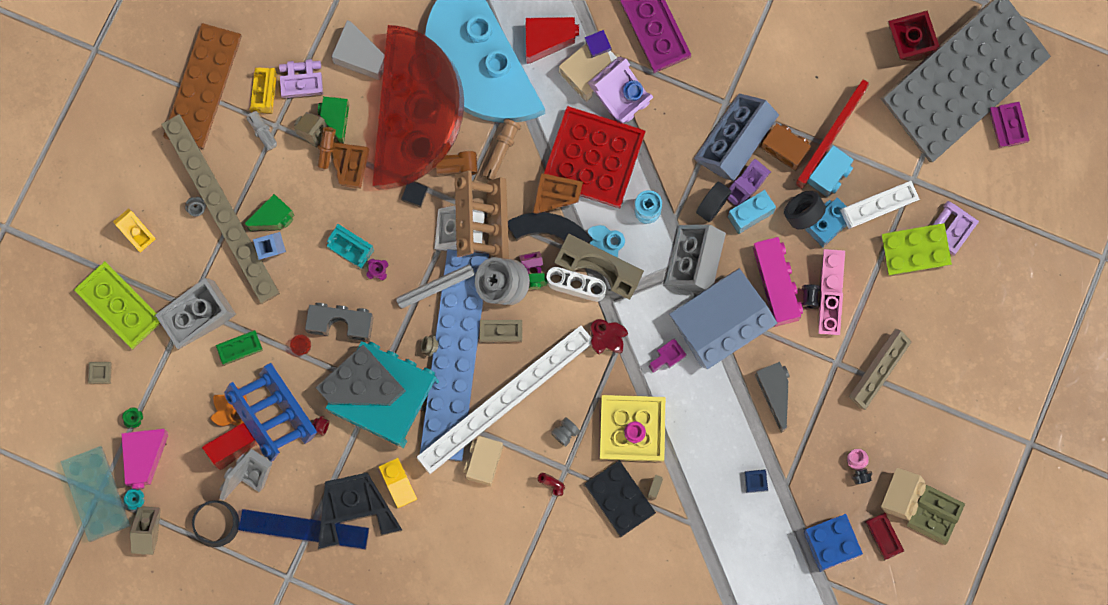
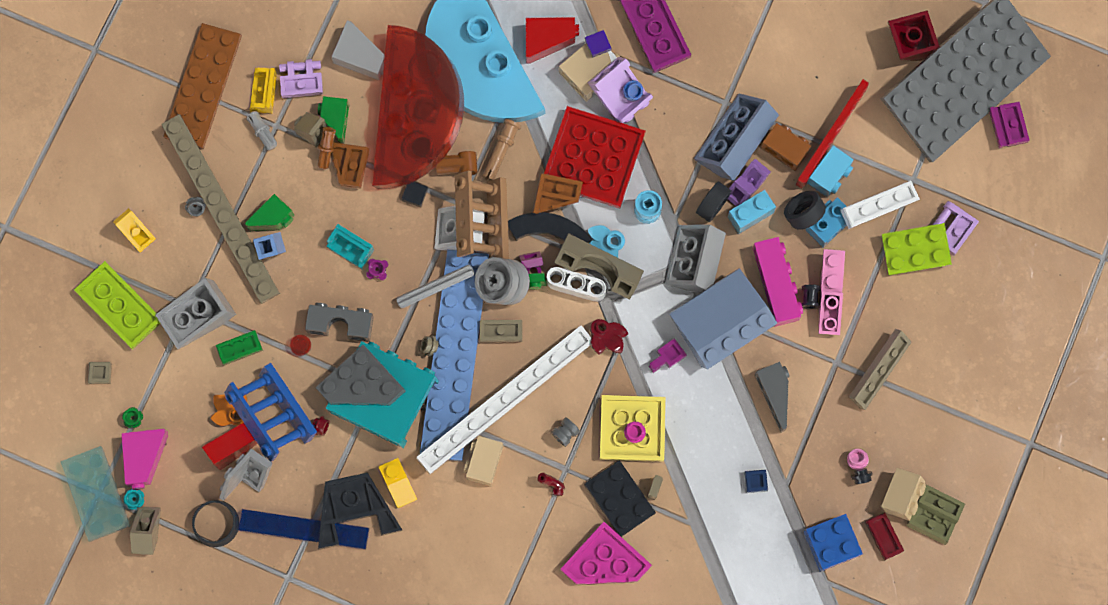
none -> dark pink plate [560,522,652,585]

